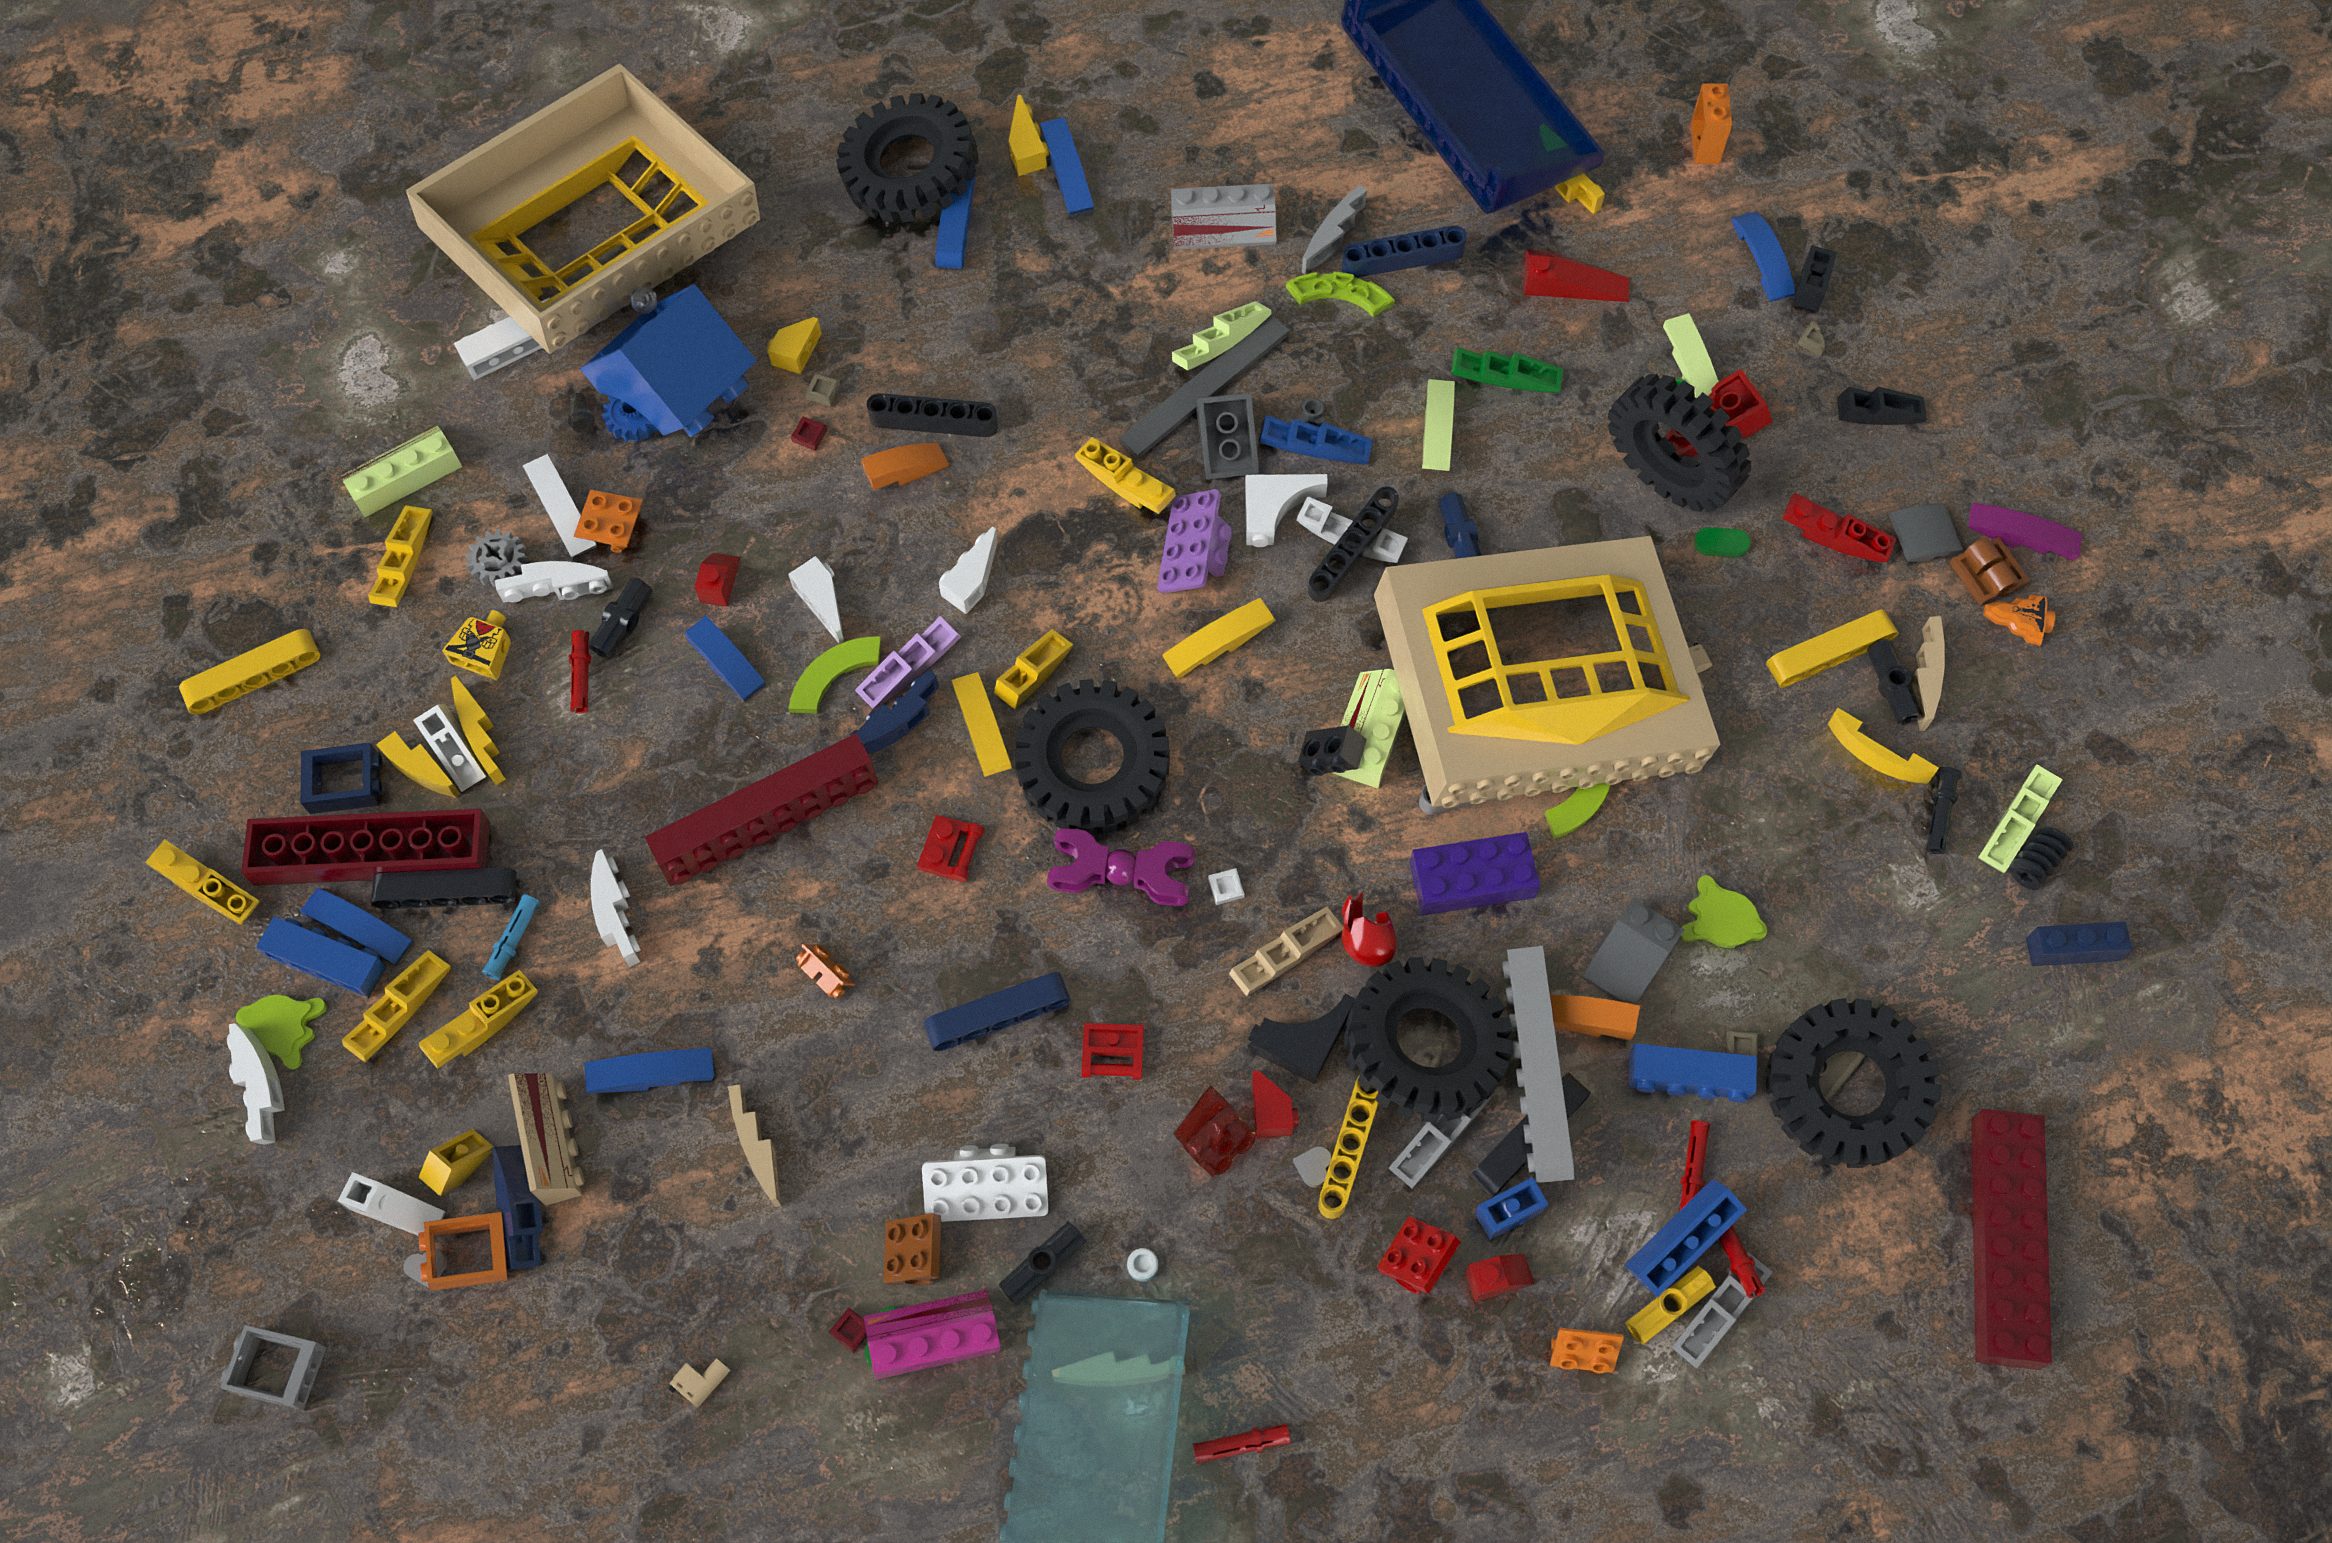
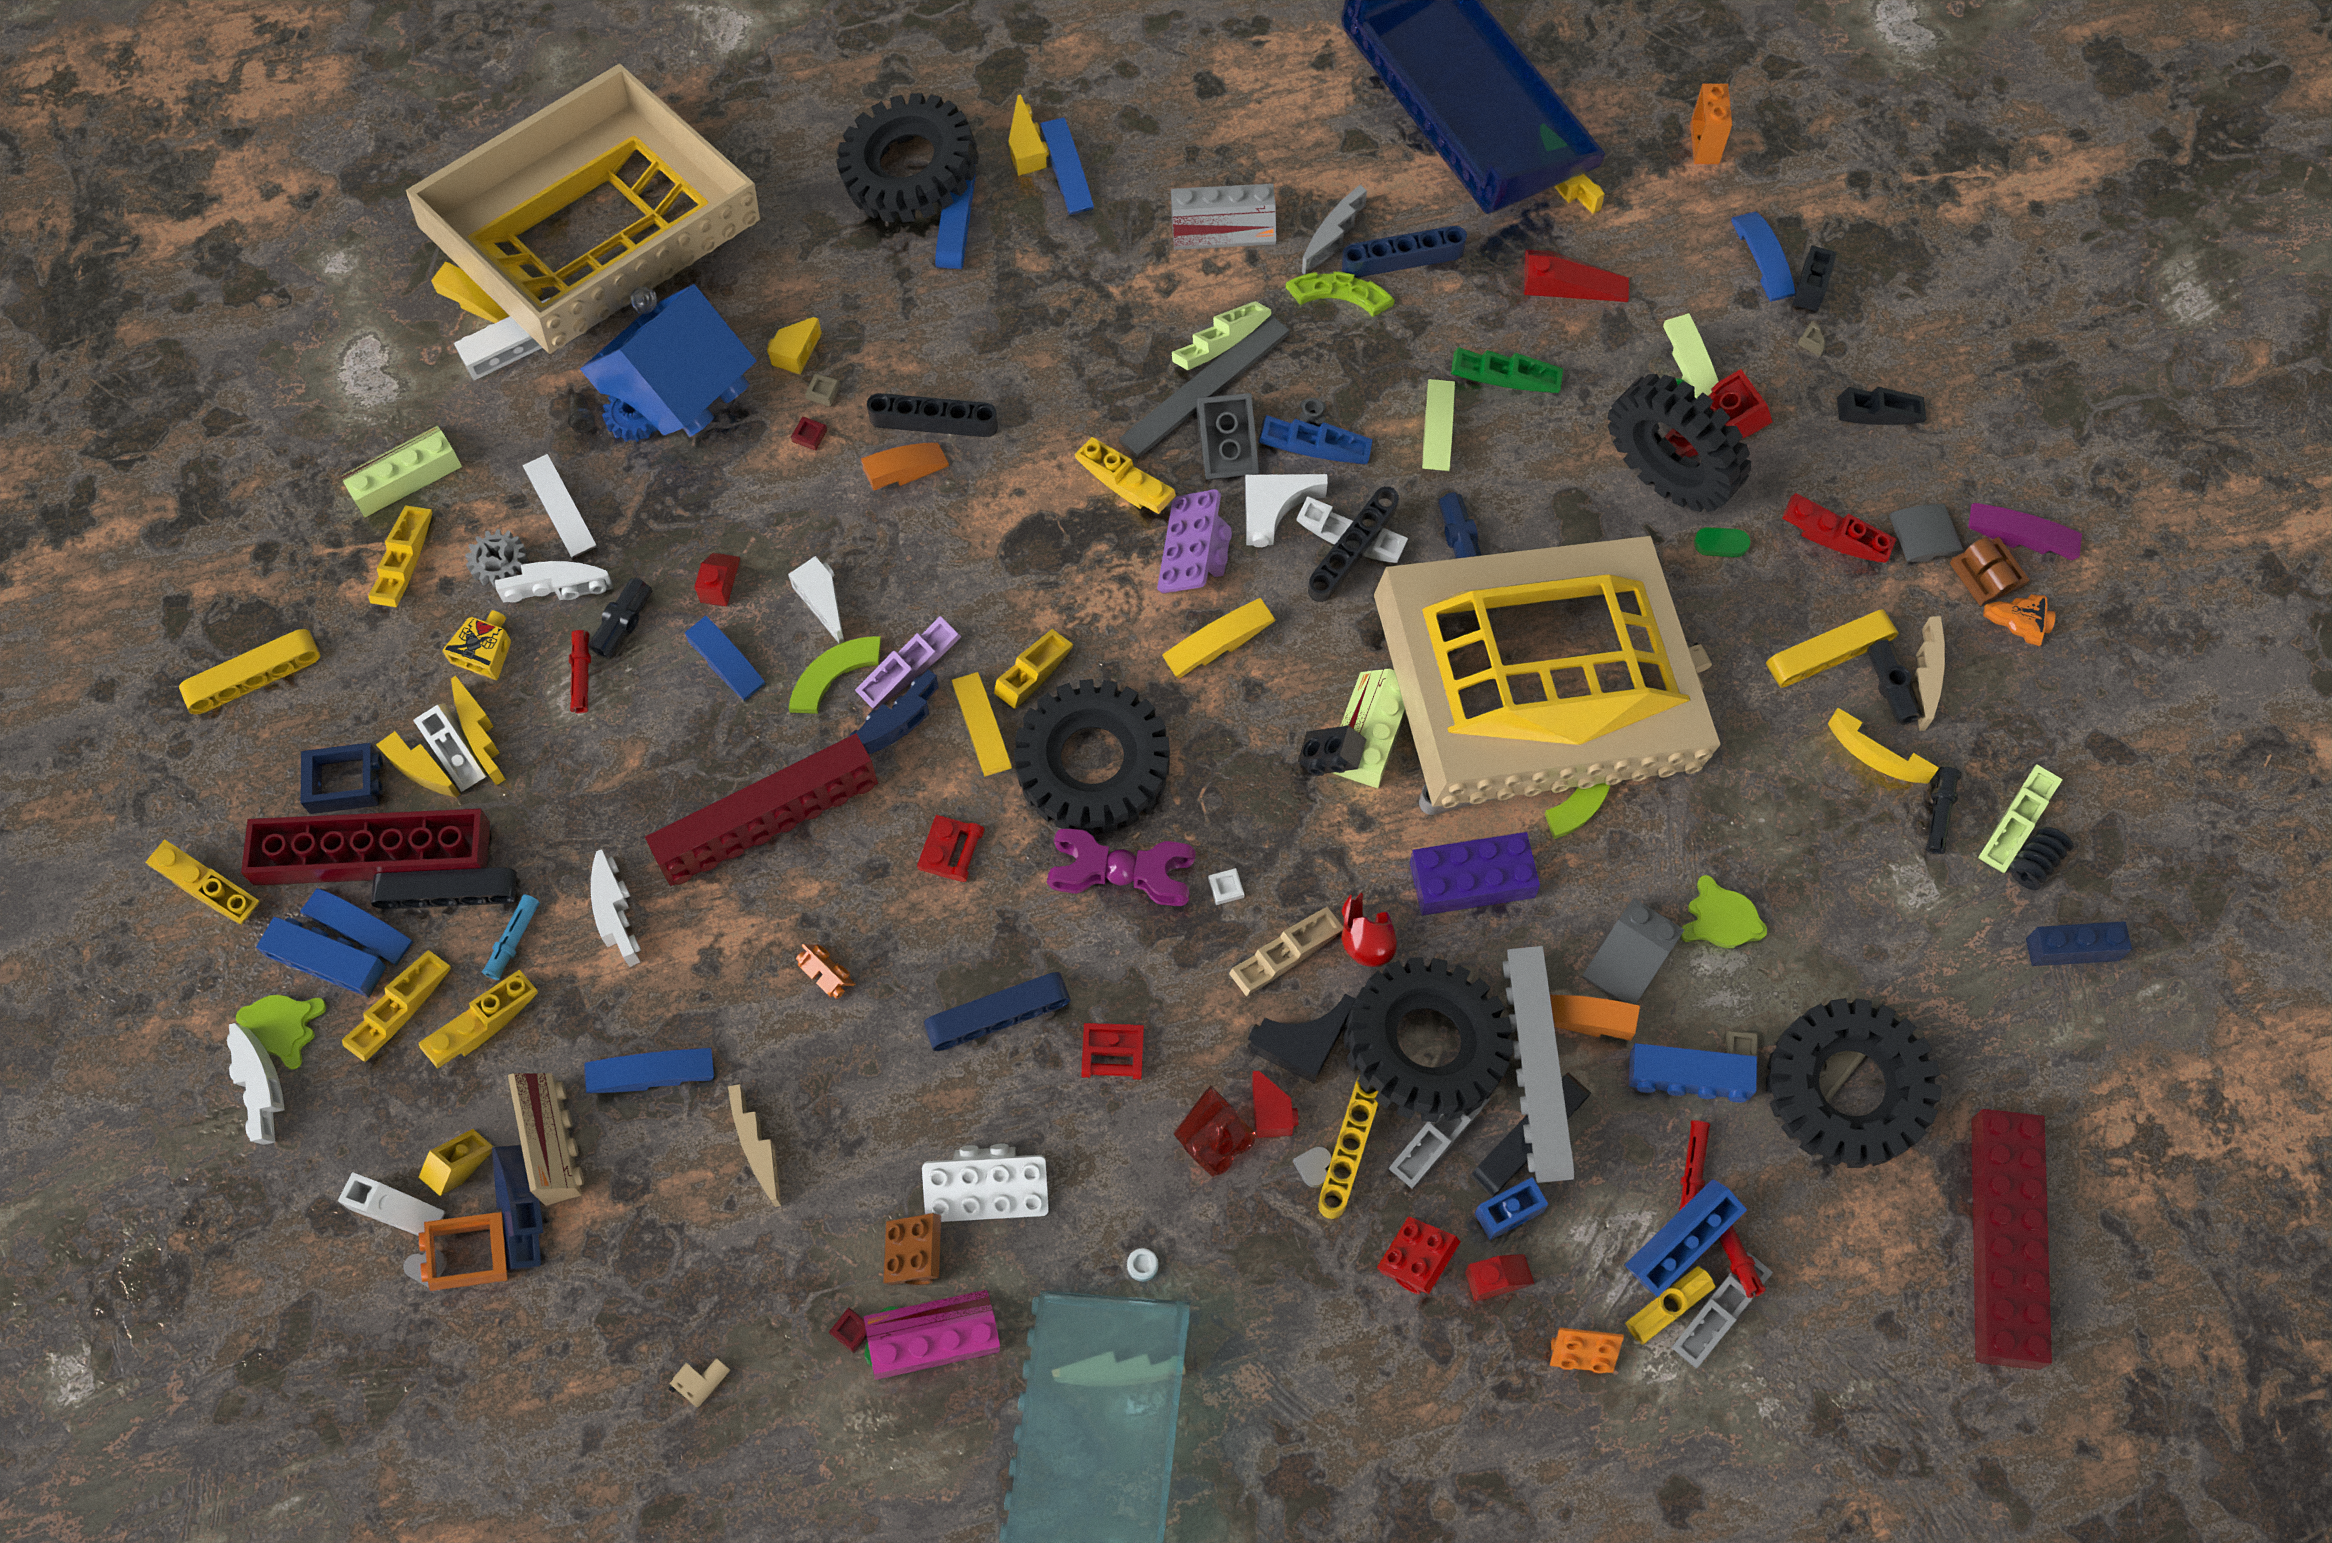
light grey window [221,1325,326,1410] -> none
orange hinge [574,489,643,553] -> none
white slope [939,526,998,614] -> none
black piece [998,1221,1086,1306] -> none
red pin [1192,1423,1291,1464] -> none
none -> yellow slope [431,261,510,323]

